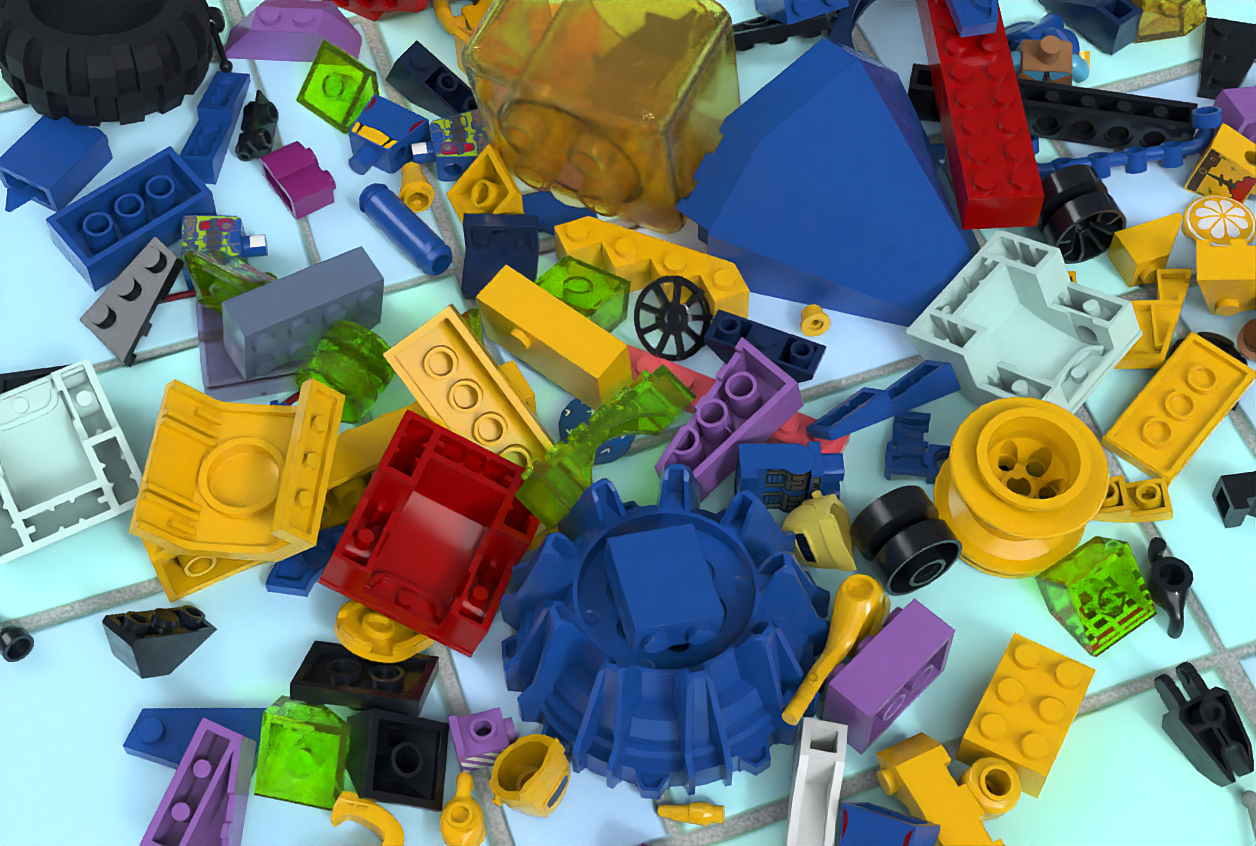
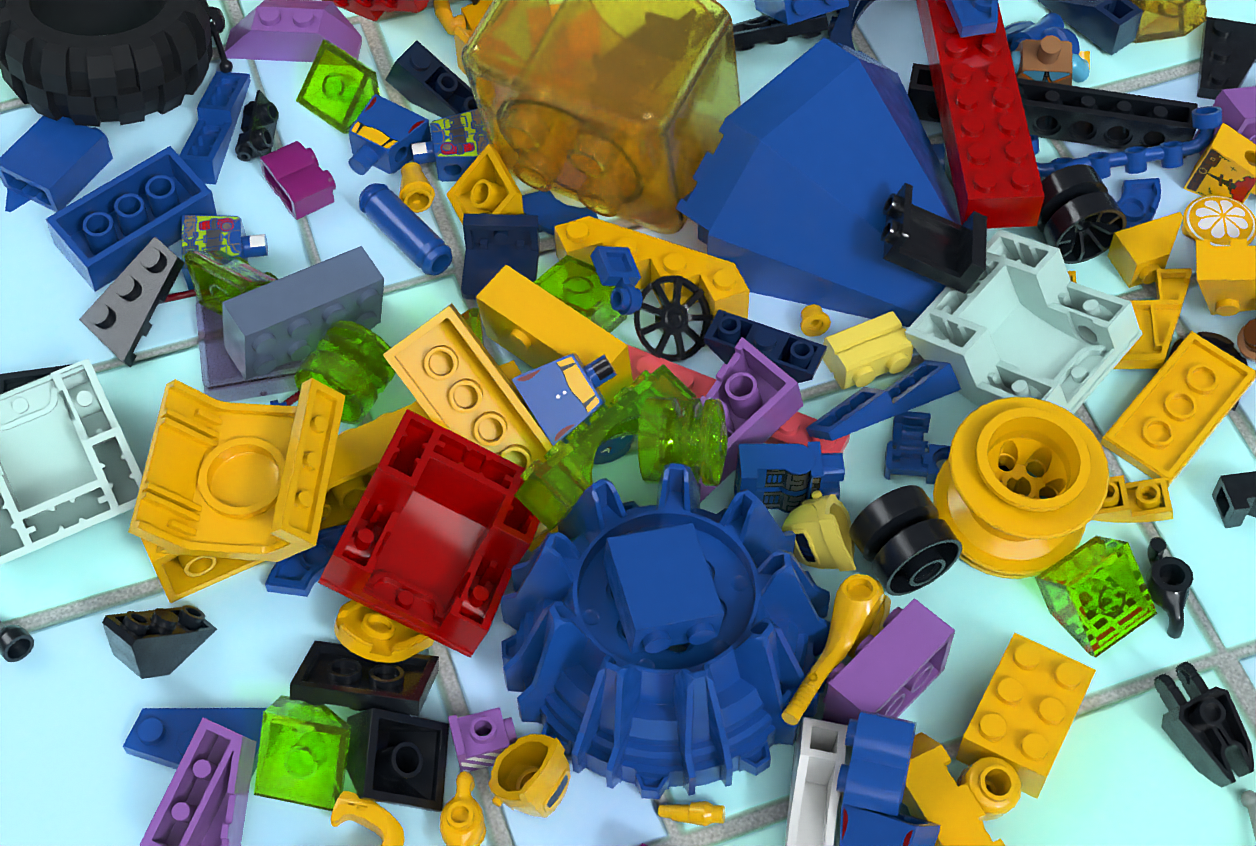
none -> torso [511,353,617,446]
none -> blue plate [590,246,643,315]
none -> clear neon green wheel [638,397,728,486]
none -> light yellow brick [823,311,914,390]
none -> blue brick [836,711,917,816]
none -> black panel [881,183,987,294]
none -> blue tile [1116,178,1161,229]

